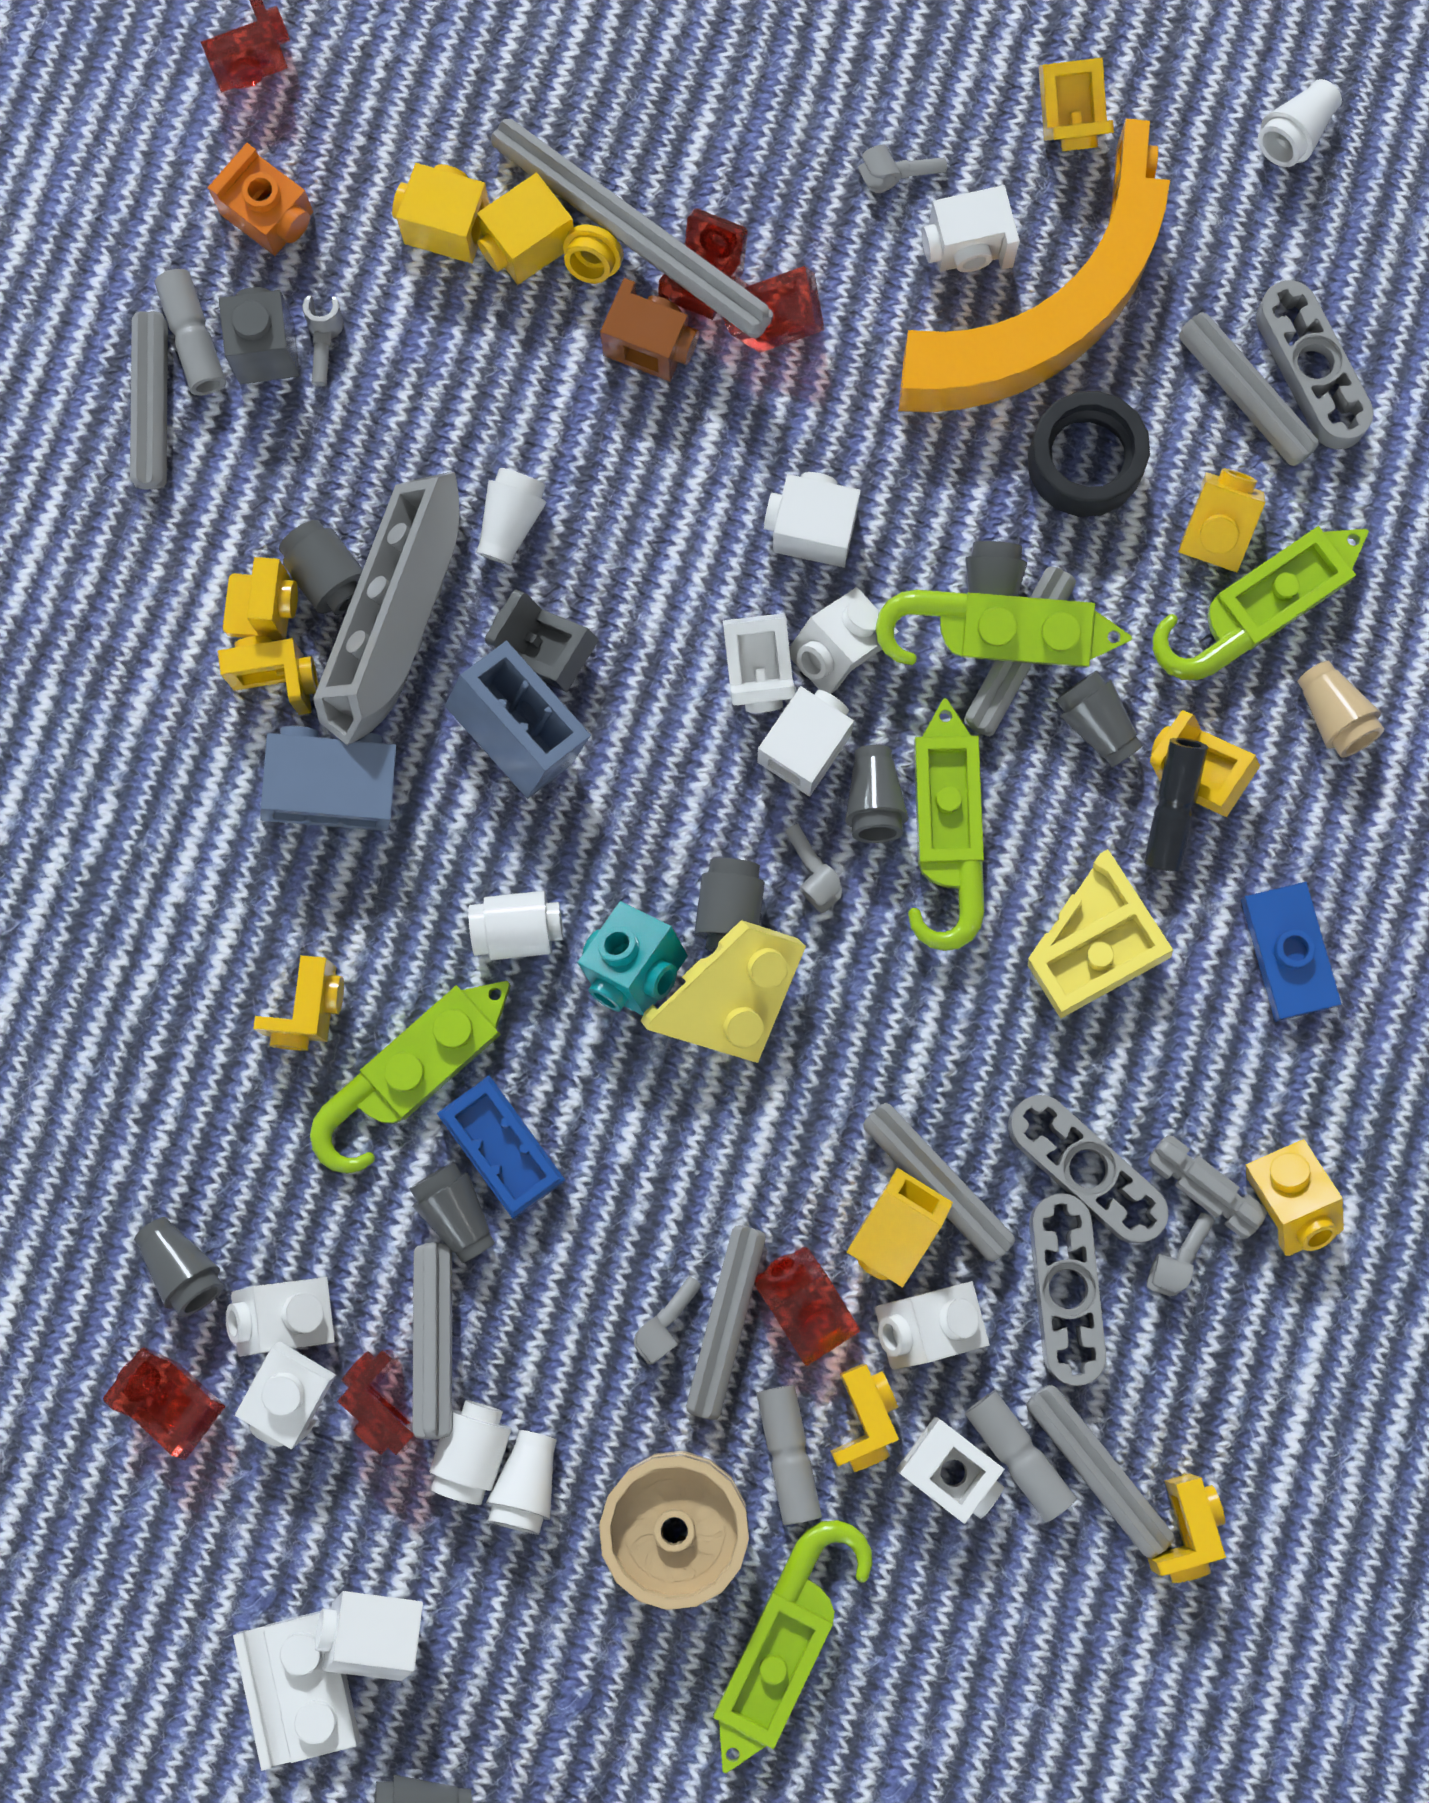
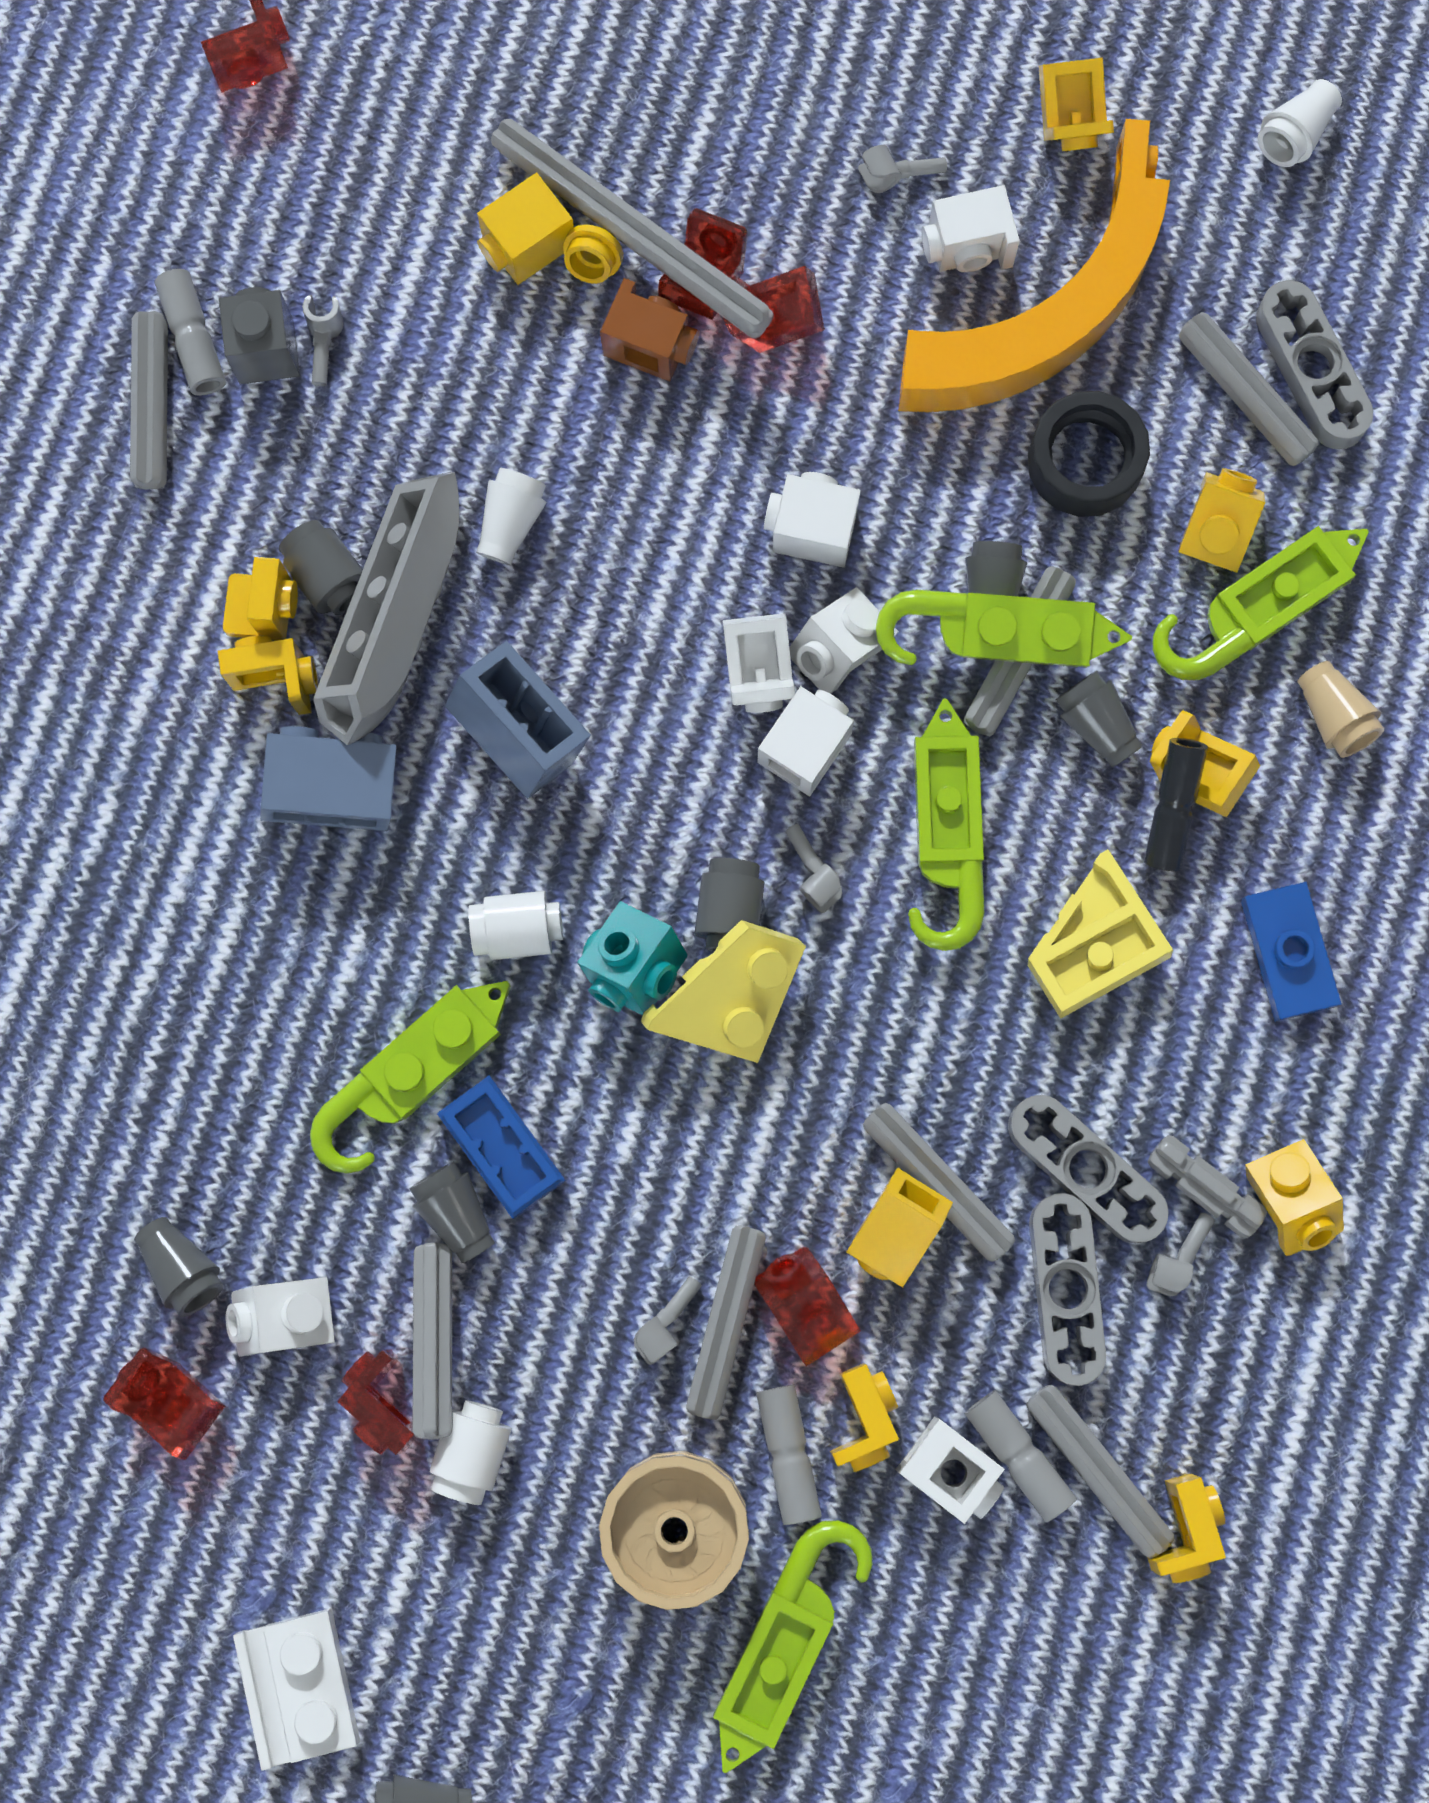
orange brick [207,143,313,256] -> none
white bracket [235,1341,336,1449] -> none
yellow bracket [253,955,344,1051] -> none
white brick [315,1591,423,1681] -> none
yellow brick [392,163,490,264] -> none
dark grey bracket [485,590,599,692] -> none
white cone [486,1430,557,1535] -> none
dark grey cone [845,745,909,843] -> none
white bracket [876,1281,990,1370] -> none

